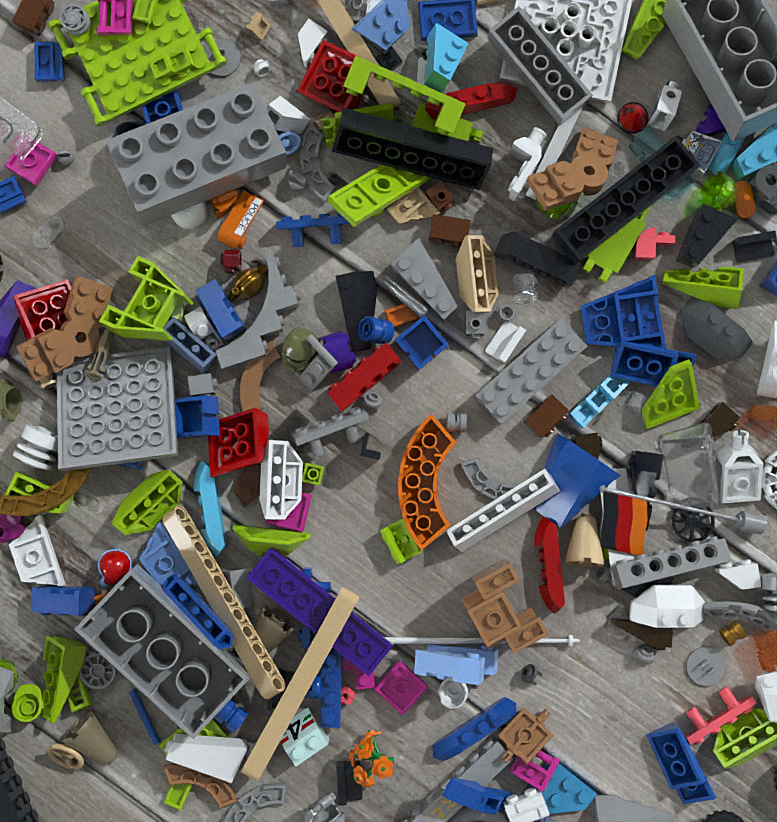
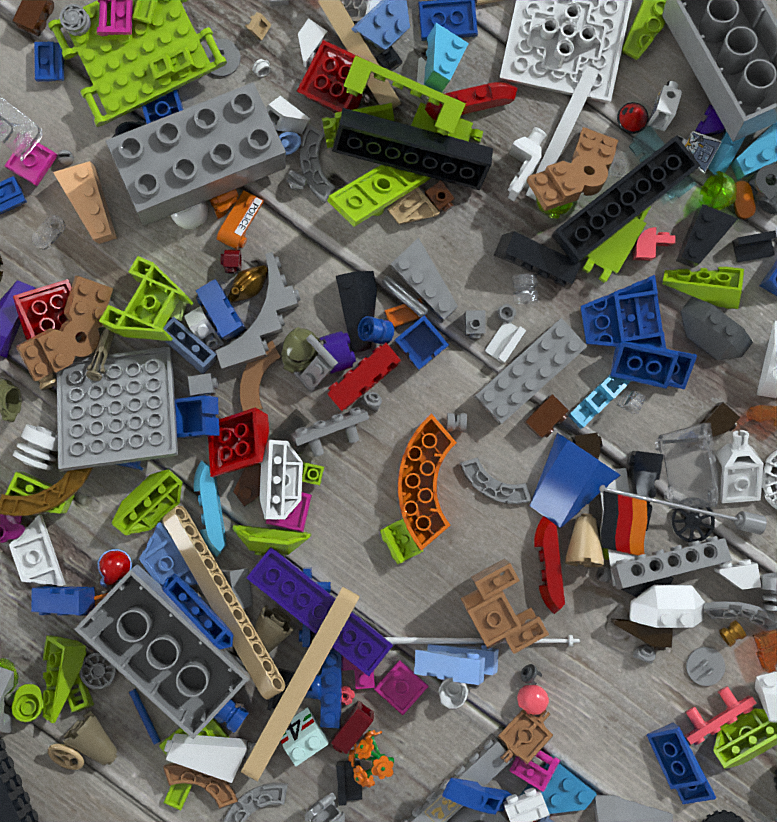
blue plate [276,213,350,247] -> none
tan tile [313,110,335,134] -> none
black panel [360,433,381,460] -> none
reddish brown brick [429,214,471,248] -> none
blue brick [432,697,516,761] -> none
white brick [446,469,560,552] -> none
tan wedge [456,235,499,312] -> none
light grey brick [487,6,593,126] -> none
lime plate [641,359,700,429] -> none
none -> light nougat wedge [53,161,117,244]
none -> dark red slope [331,701,374,754]
none -> coral hair [517,685,549,715]

